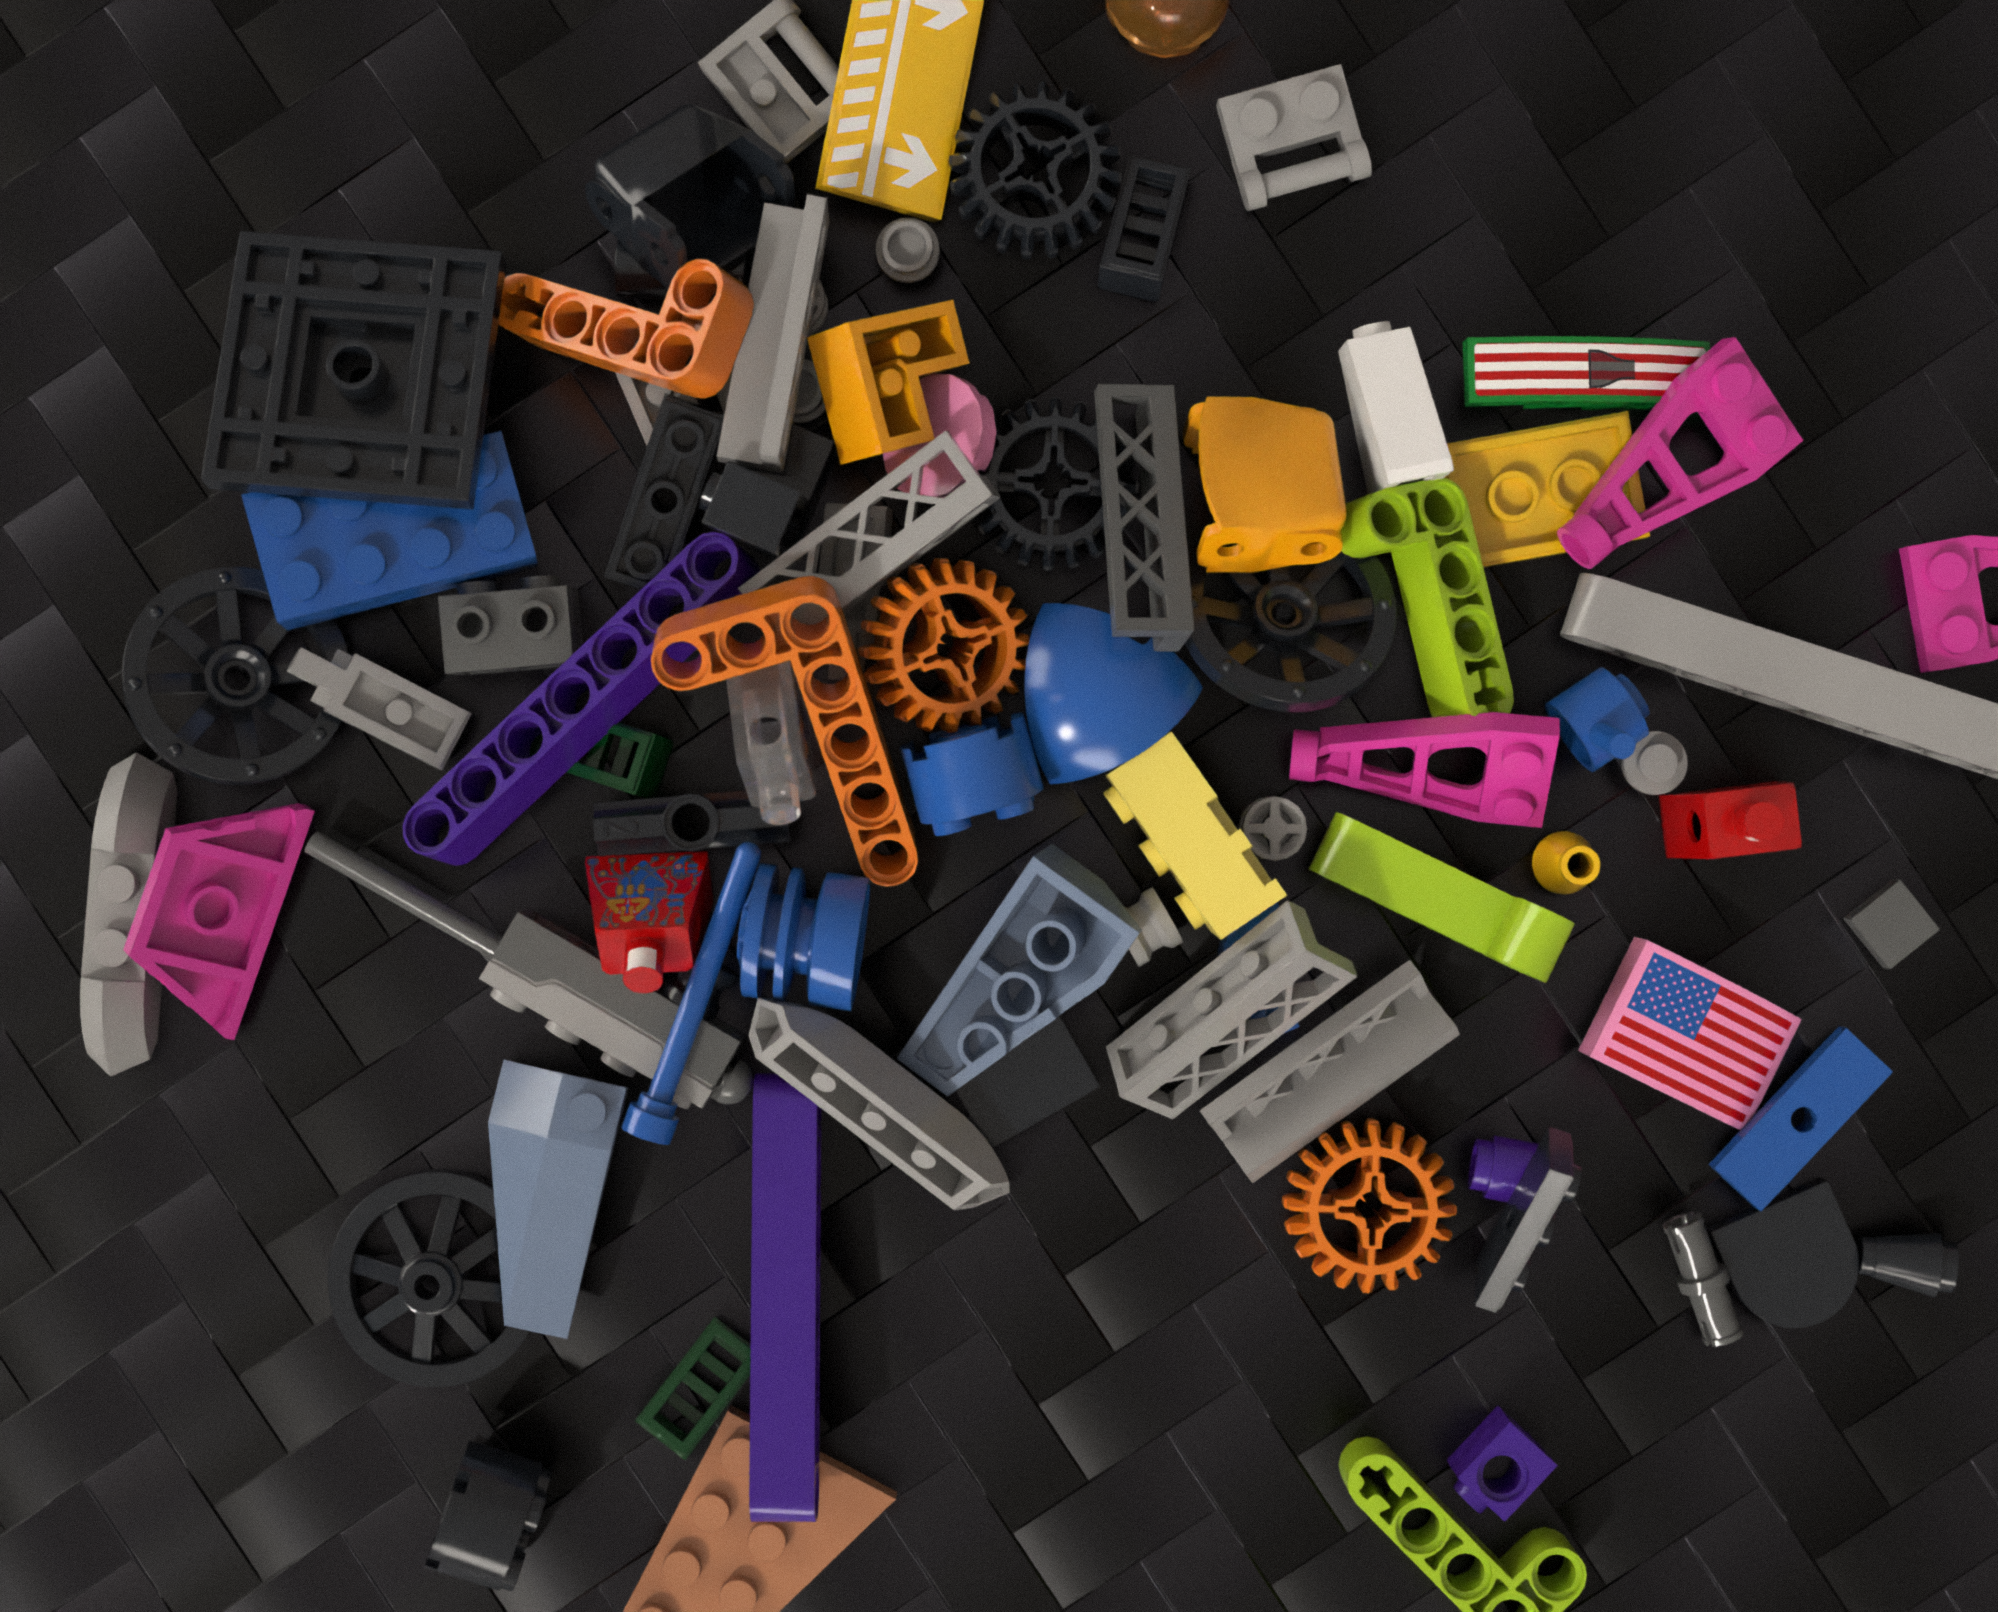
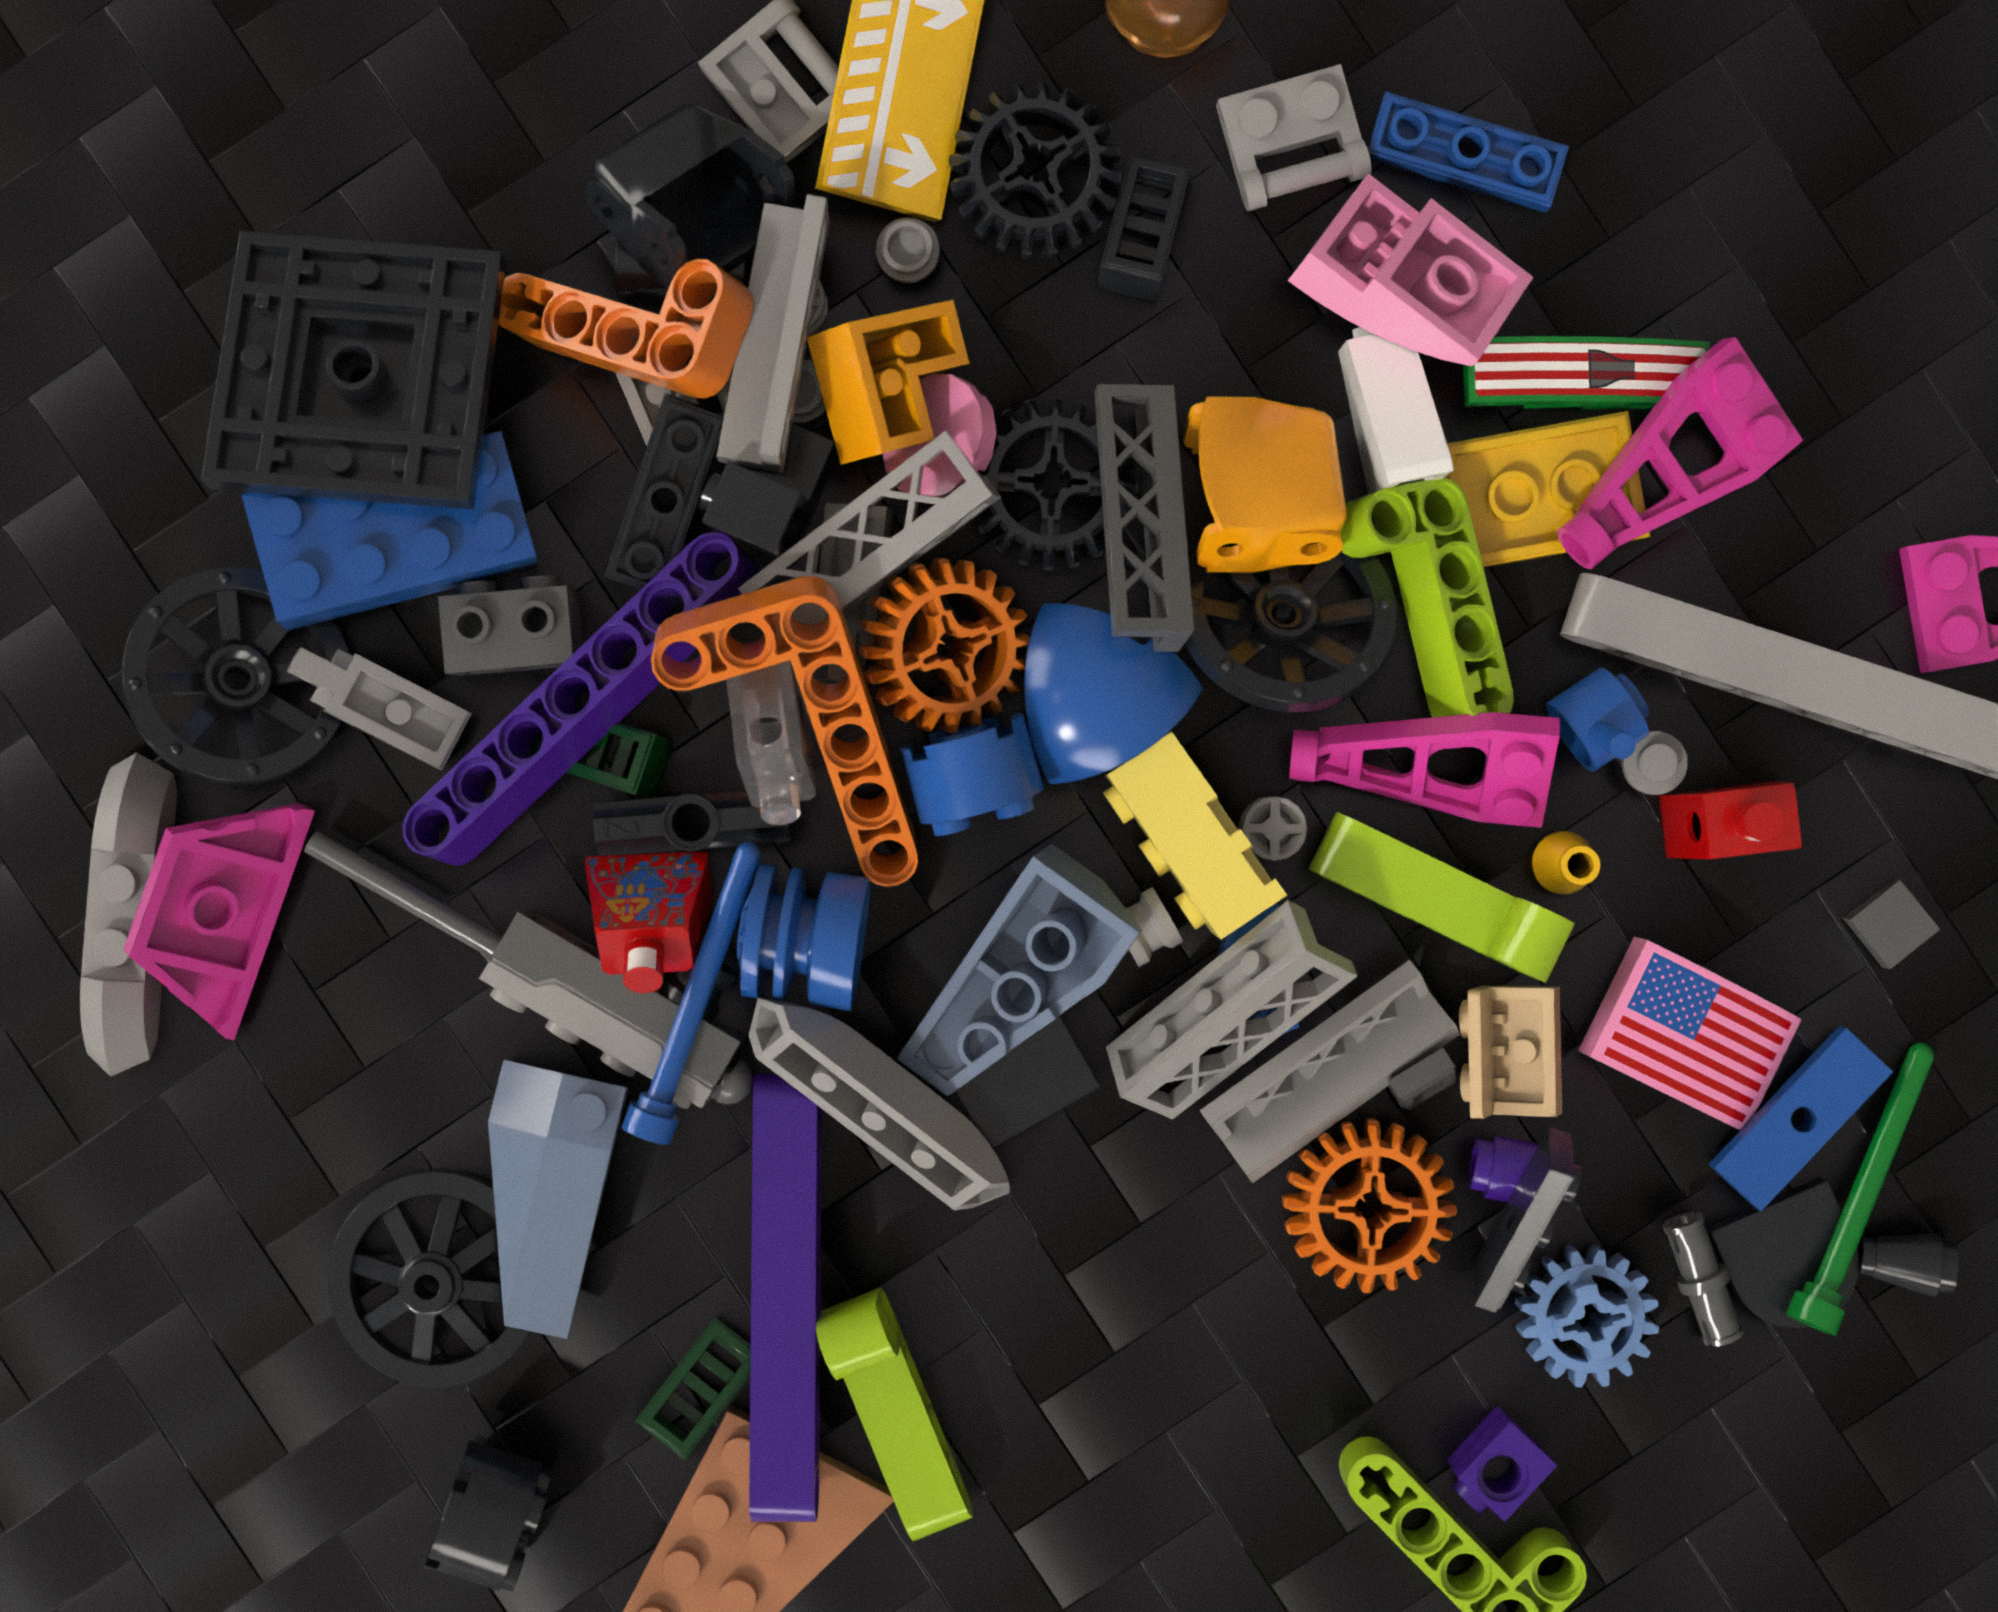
none -> lime beam [816,1287,973,1542]
none -> bright pink slope [1288,173,1533,366]
none -> blue tile [1367,92,1569,213]
none -> dark grey tile [1388,1048,1456,1112]
none -> tan bracket [1459,985,1562,1119]
none -> medium blue gear [1515,1244,1659,1388]
none -> green piece [1786,1043,1934,1336]

